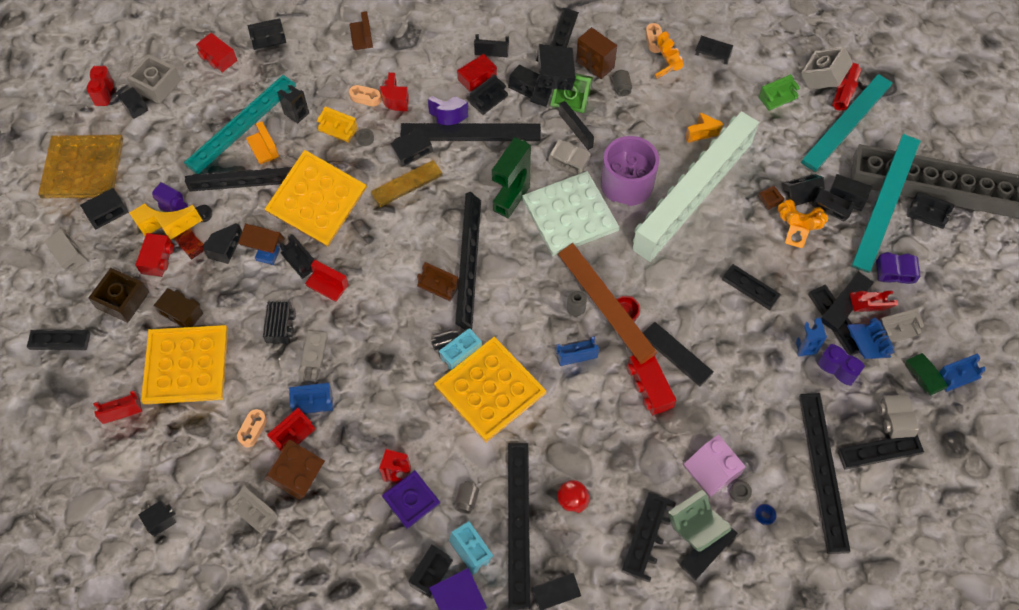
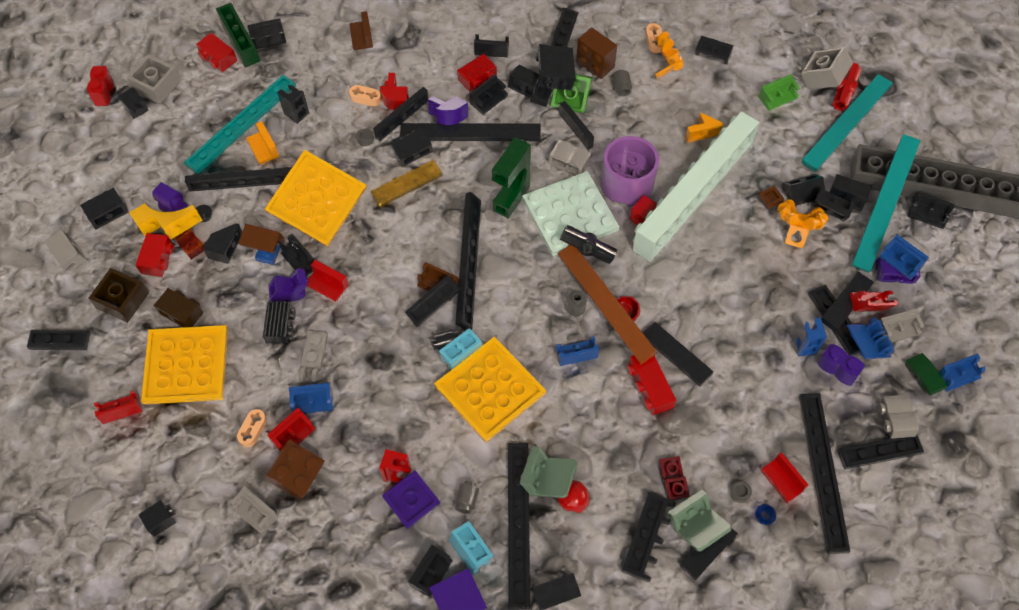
clear yellow plate [38,135,123,198] -> none
yellow hinge [317,106,358,143] -> none
lavender slope [683,434,746,498] -> none
black tile [722,264,781,310] -> none
none -> dark green brick [215,2,260,68]
none -> dark purple brick [268,268,308,302]
none -> black tile [373,87,428,142]
none -> black plate [405,275,461,327]
none -> sand green bracket [520,447,578,498]
none -> black piece [560,224,617,264]
none -> red brick [630,195,657,225]
none -> dark red slope [658,456,690,500]
none -> red panel [760,452,809,504]
none -> blue hinge [879,234,929,280]

